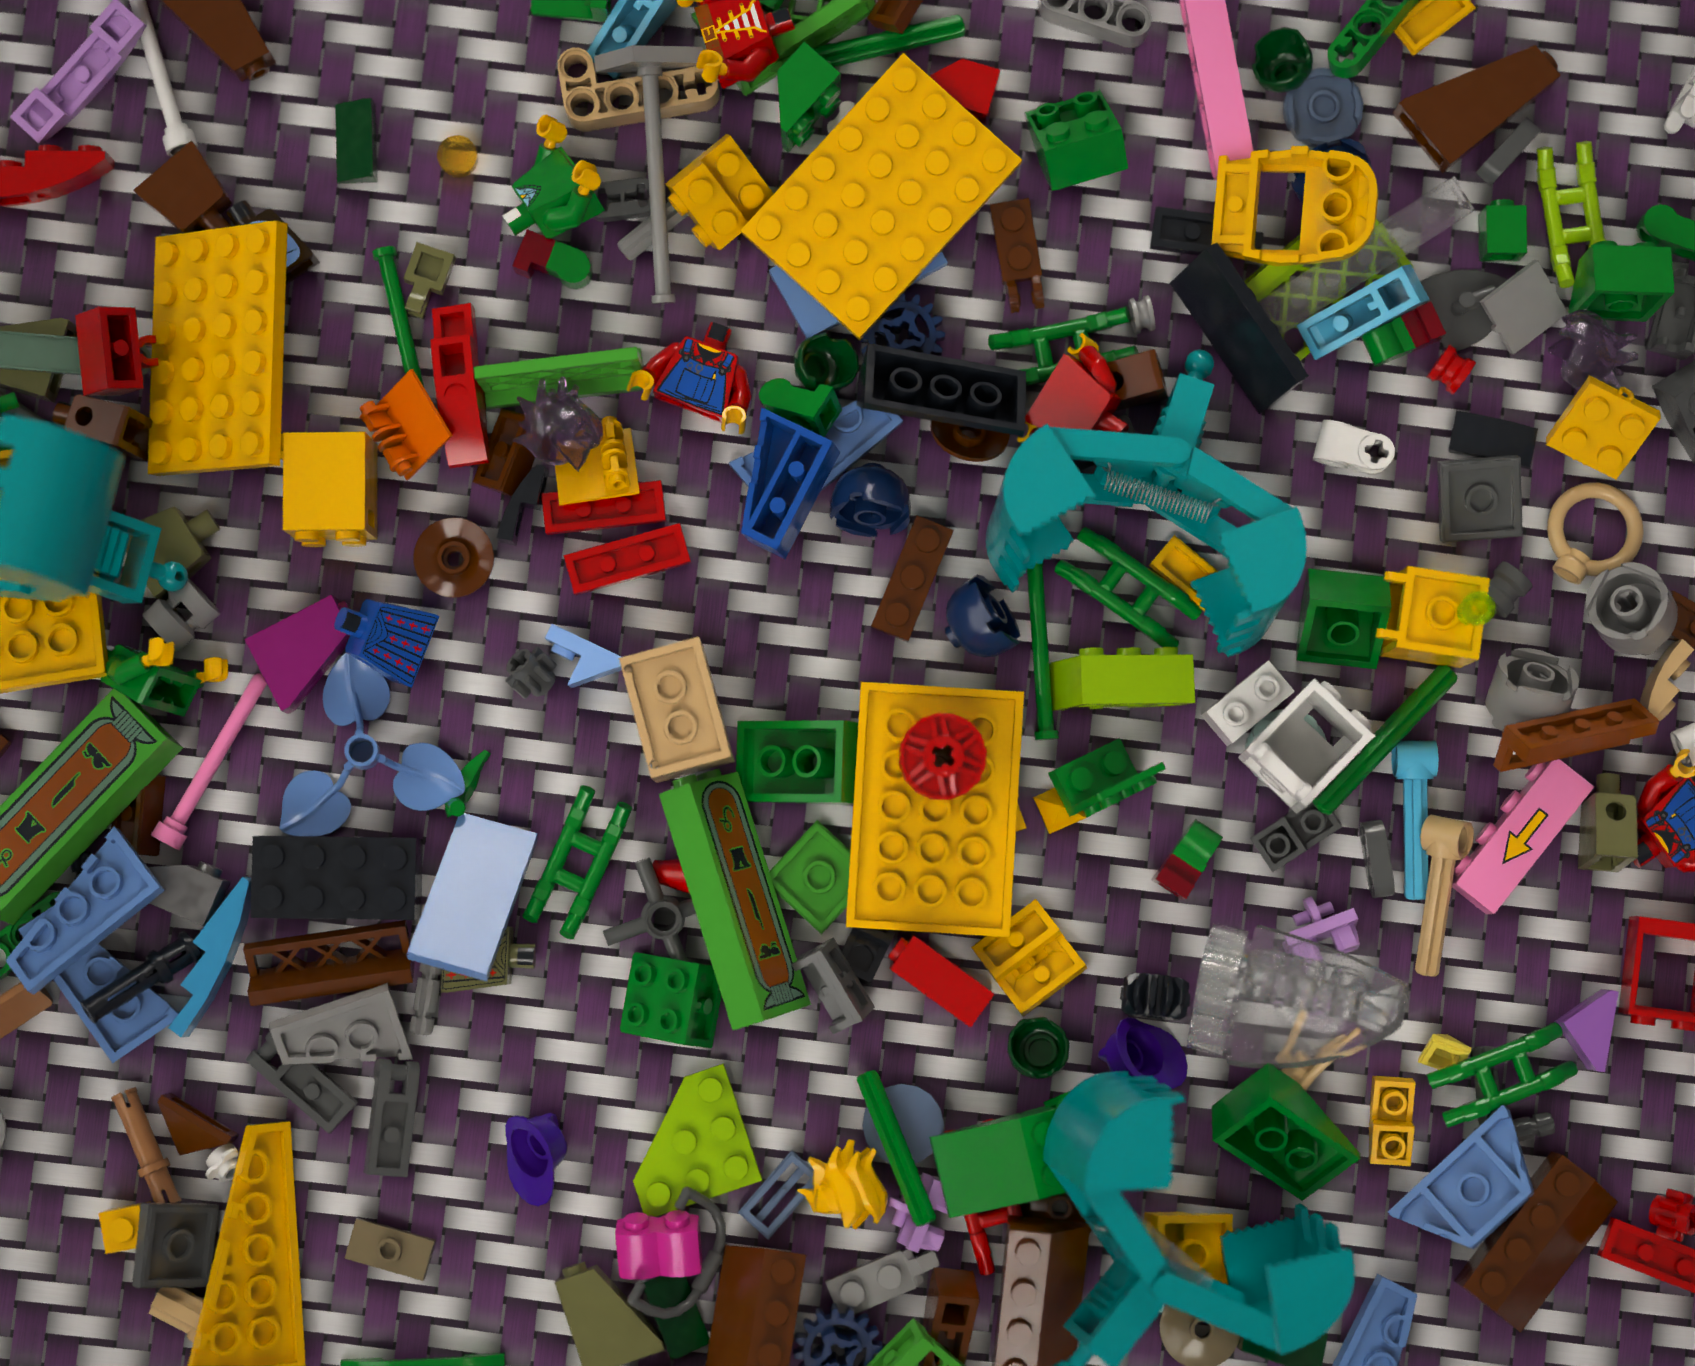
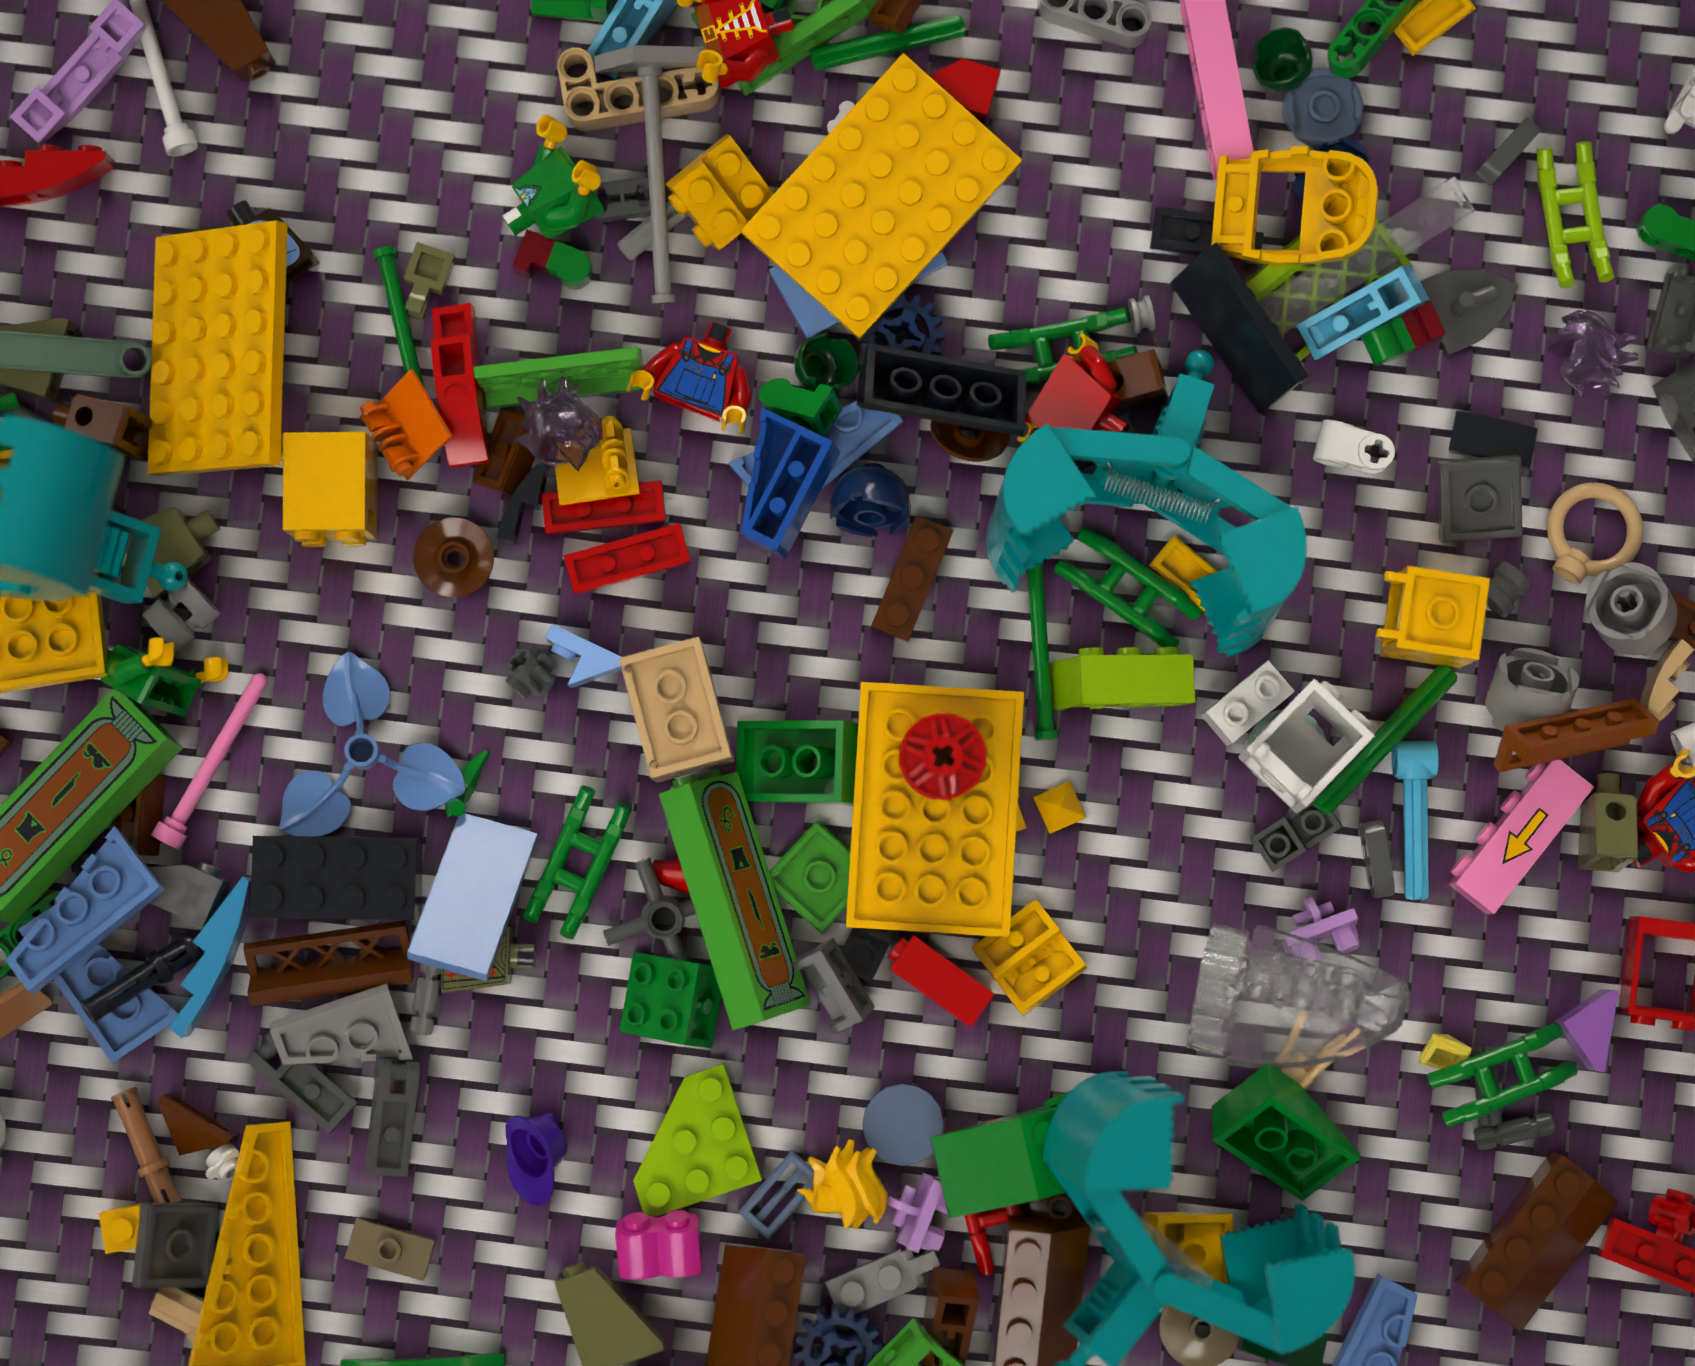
red brick [75,307,159,396] -> none
reddish brown torso [134,141,232,233] -> none
magenta slope [244,595,352,714] -> none
blue torso [334,599,440,688] -> none
dark green slope [335,98,378,184] -> none
clear yellow tile [437,135,478,178] -> none
dark grey piece [627,1186,726,1319] -> none
dark green slope [642,1276,710,1360] -> none
green slope [777,42,841,153] -> none
green axle [857,1070,936,1227] -> none
dark blue cylinder [945,574,1020,658] -> none
reddish brown hinge [989,198,1045,313] -> none
dark green hair [1007,1017,1070,1079] -> none
green slope [1024,90,1129,191] -> none
green bracket [1048,738,1166,818] -> none
dark purple piece [1098,1017,1188,1089] -> none
black gear [1120,973,1191,1021] -> none
leg [1151,819,1223,900] -> none
green slope [1296,568,1391,669] -> none
yellow slope [1369,1076,1416,1166] -> none
medium blue wing [1388,1105,1535,1249] -> none
reddish brown slope [1392,45,1561,174] -> none
tan axle [1415,815,1474,977] -> none
red wheel [1426,344,1476,395] -> none
clear neon green pin [1457,592,1495,626] -> none
green brick [1478,199,1527,261] -> none
light grey piece [1479,259,1568,355] -> none
yellow plate [1546,375,1661,480] -> none
green slope [1568,241,1675,322] -> none

